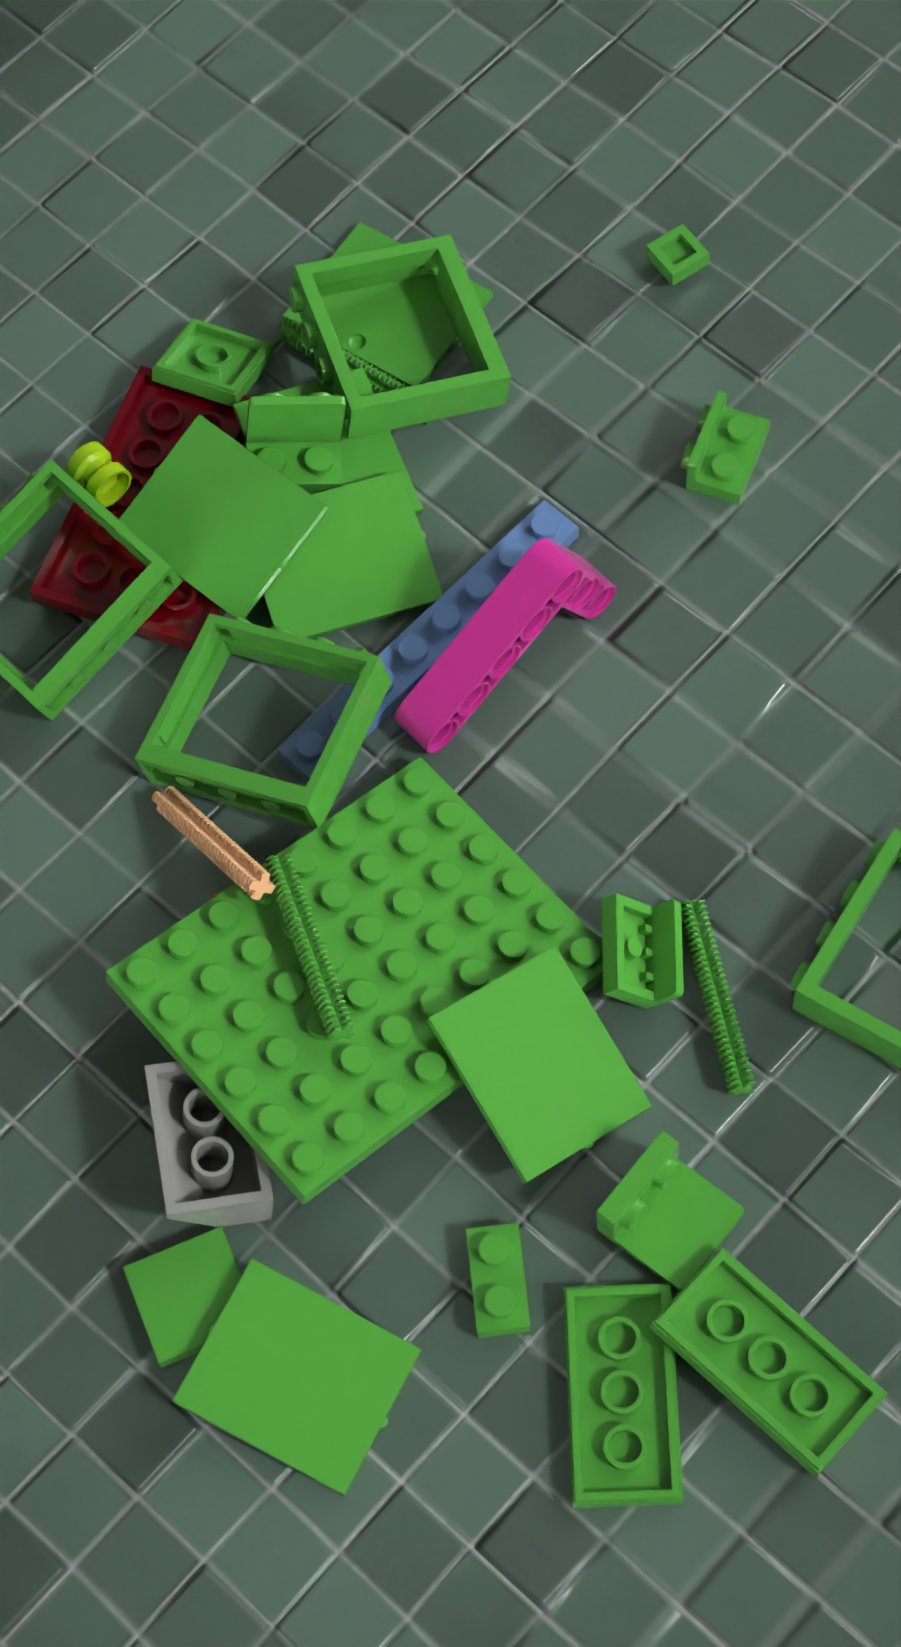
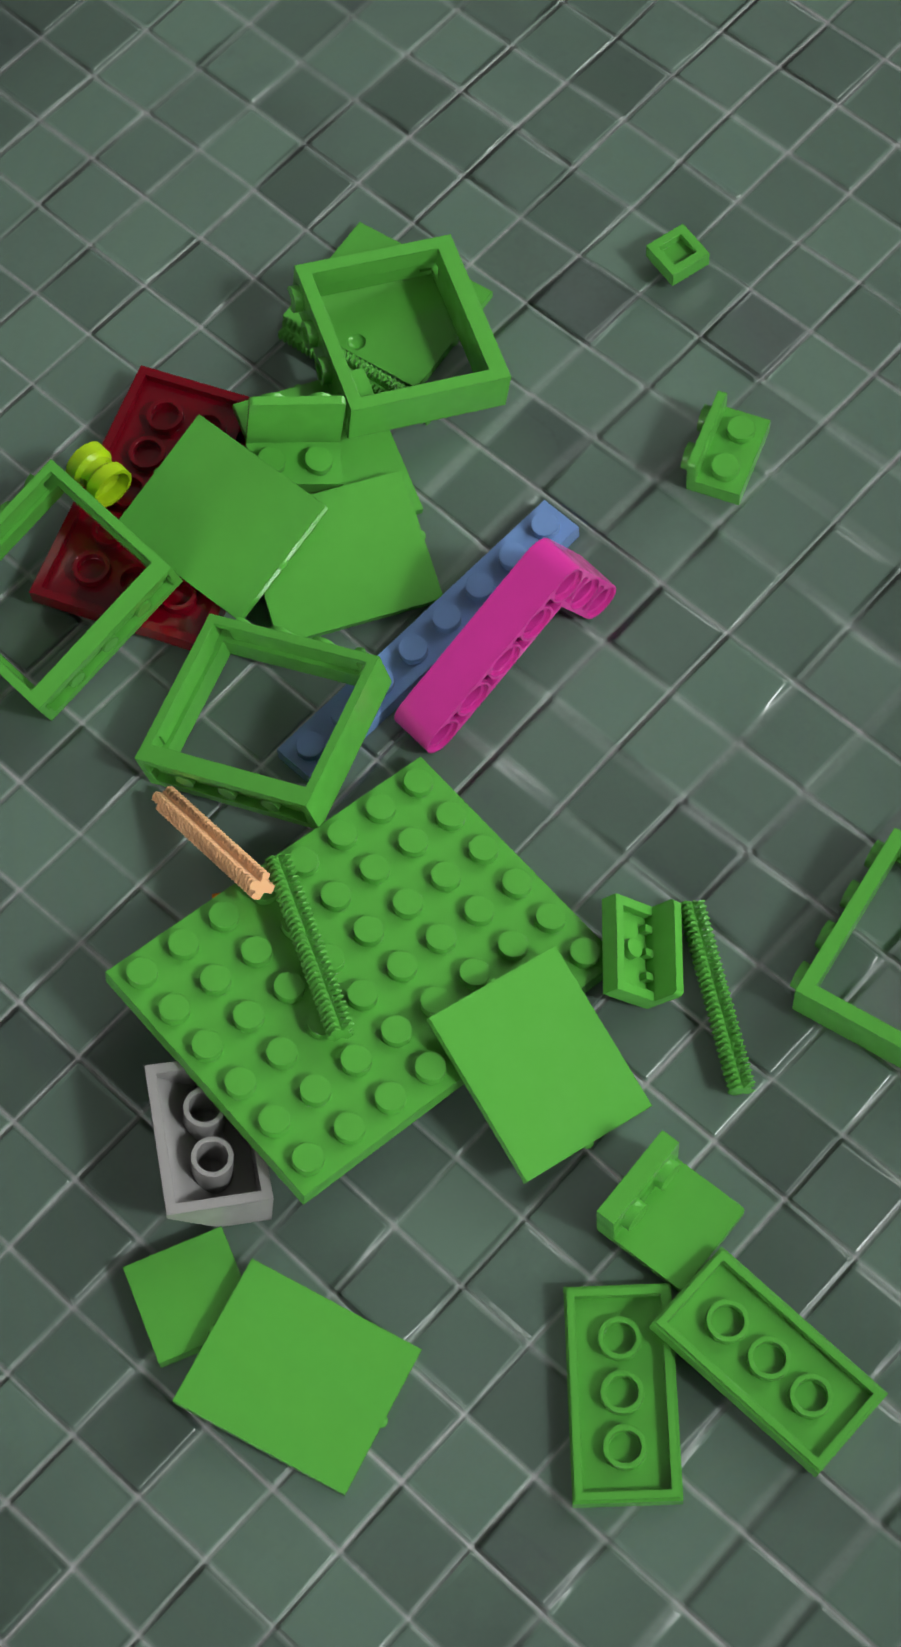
bright green tile [152,318,274,407] -> none
bright green plate [466,1223,531,1338] -> none

